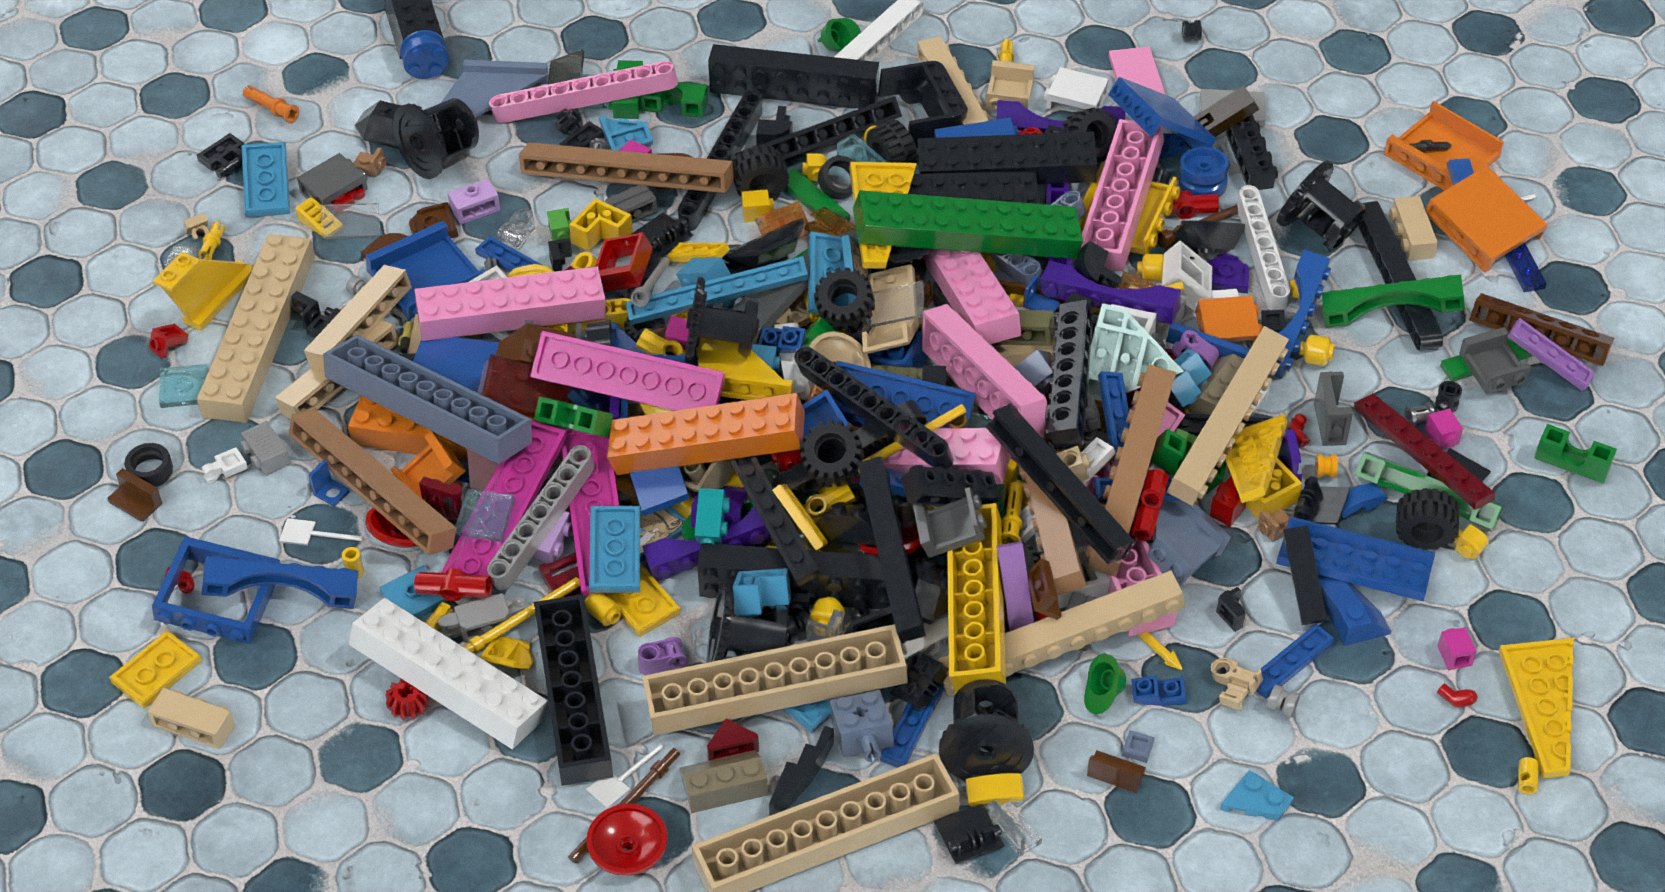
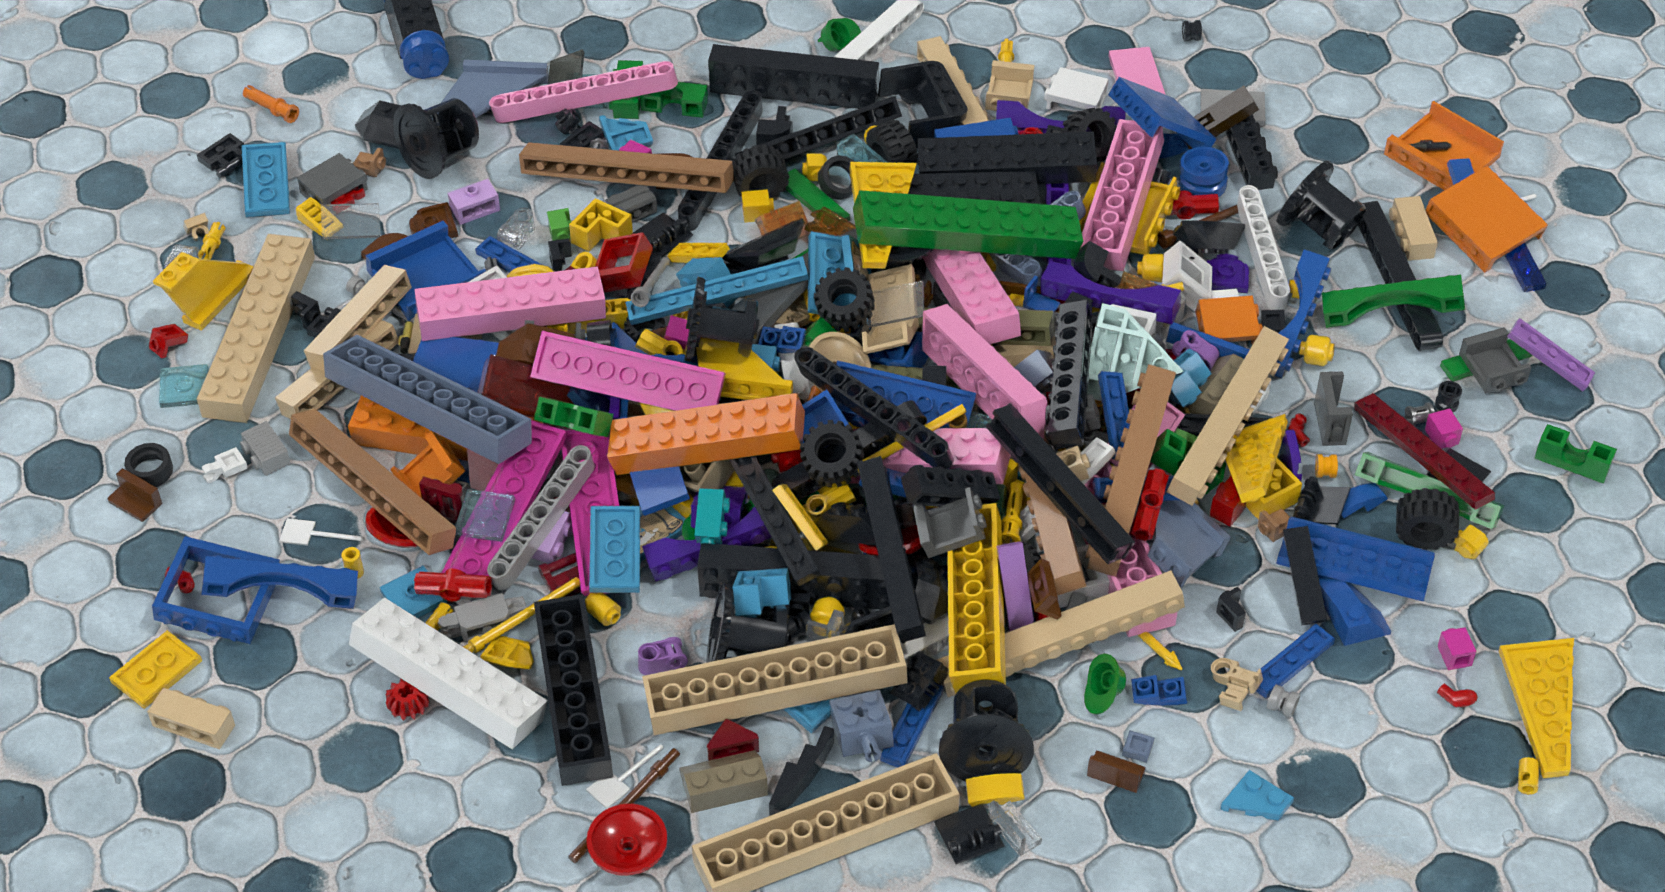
blue bracket [309,460,349,506] -> none
yellow tile [605,563,681,637] -> none
reddish brown brick [1469,293,1615,366] -> none

